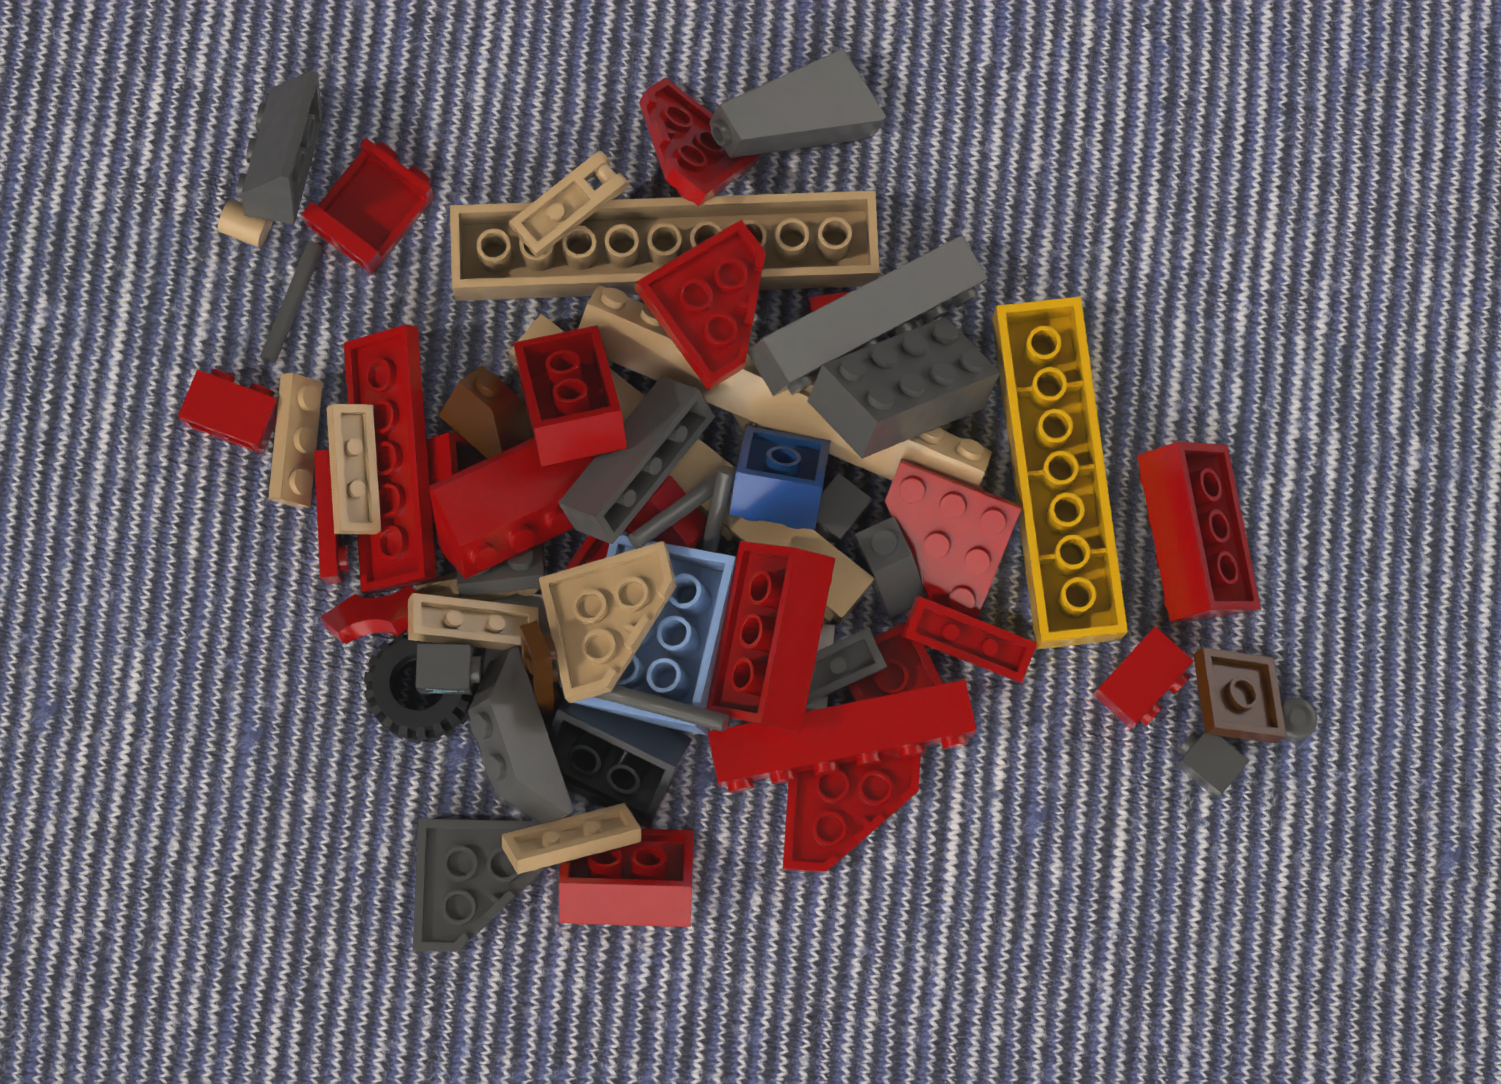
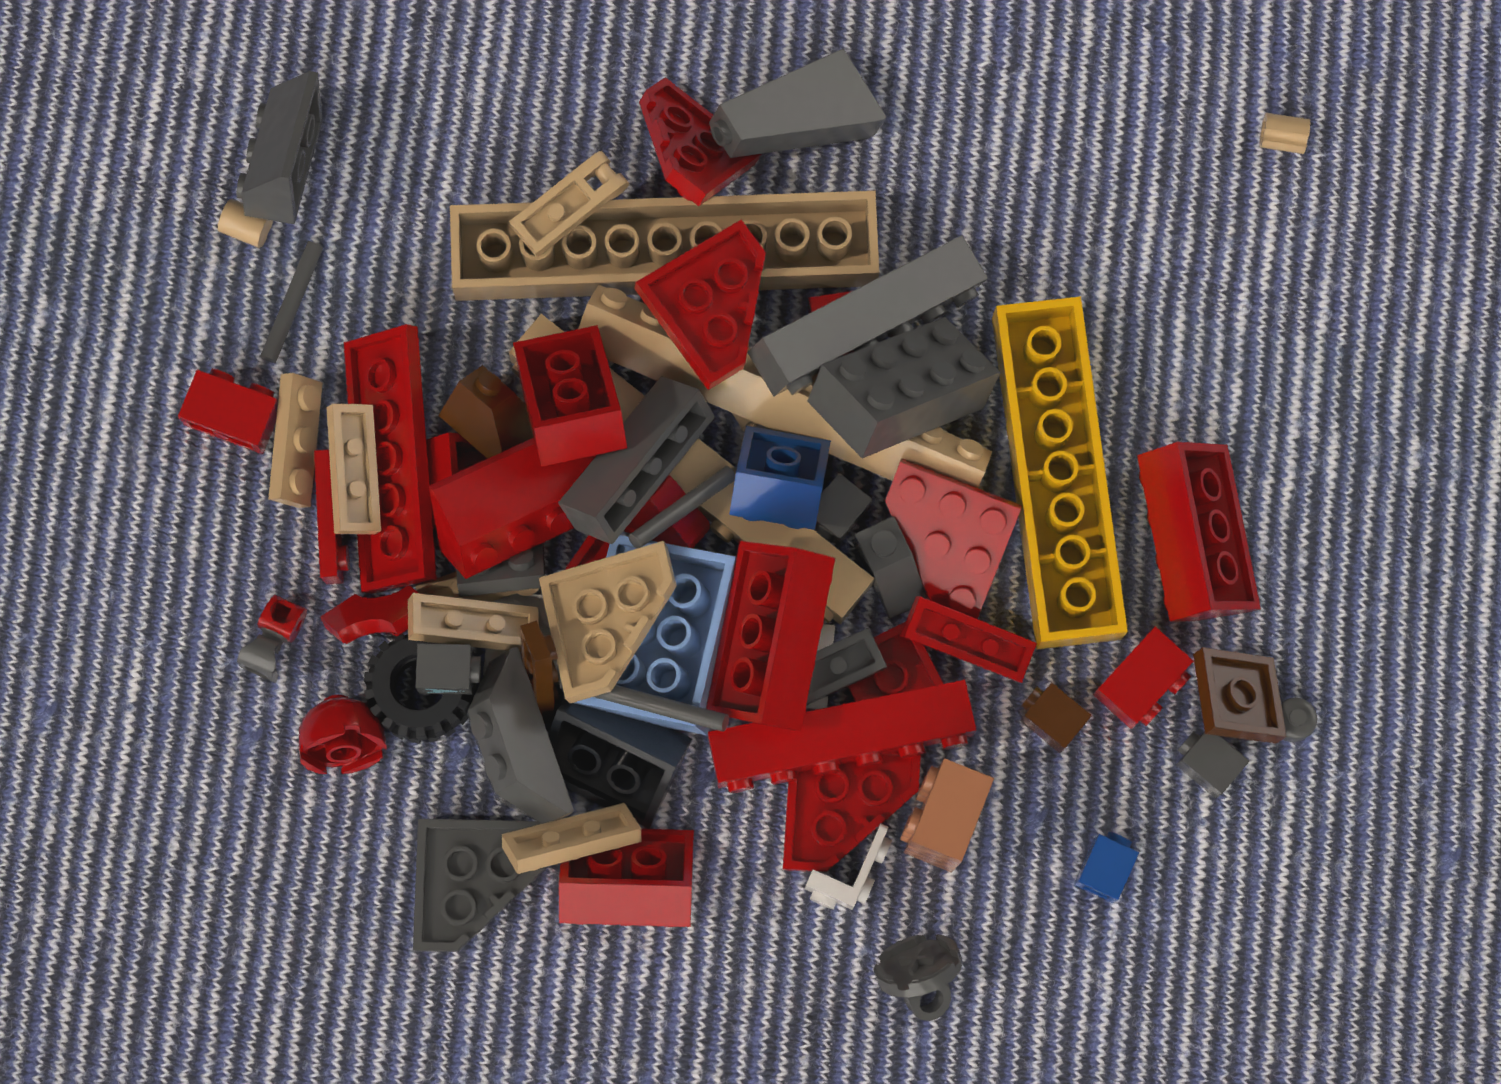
red panel [301,138,434,275] -> none
dark grey bar [700,466,736,553] -> none
none -> leg [237,595,307,683]
none -> red cylinder [298,694,387,775]
none -> white bracket [805,824,892,910]
none -> dark grey tile [873,934,963,1021]
none -> nougat brick [900,758,994,873]
none -> reddish brown brick [1020,682,1092,754]
none -> blue brick [1073,832,1139,903]
none -> tan piece [1259,113,1310,154]

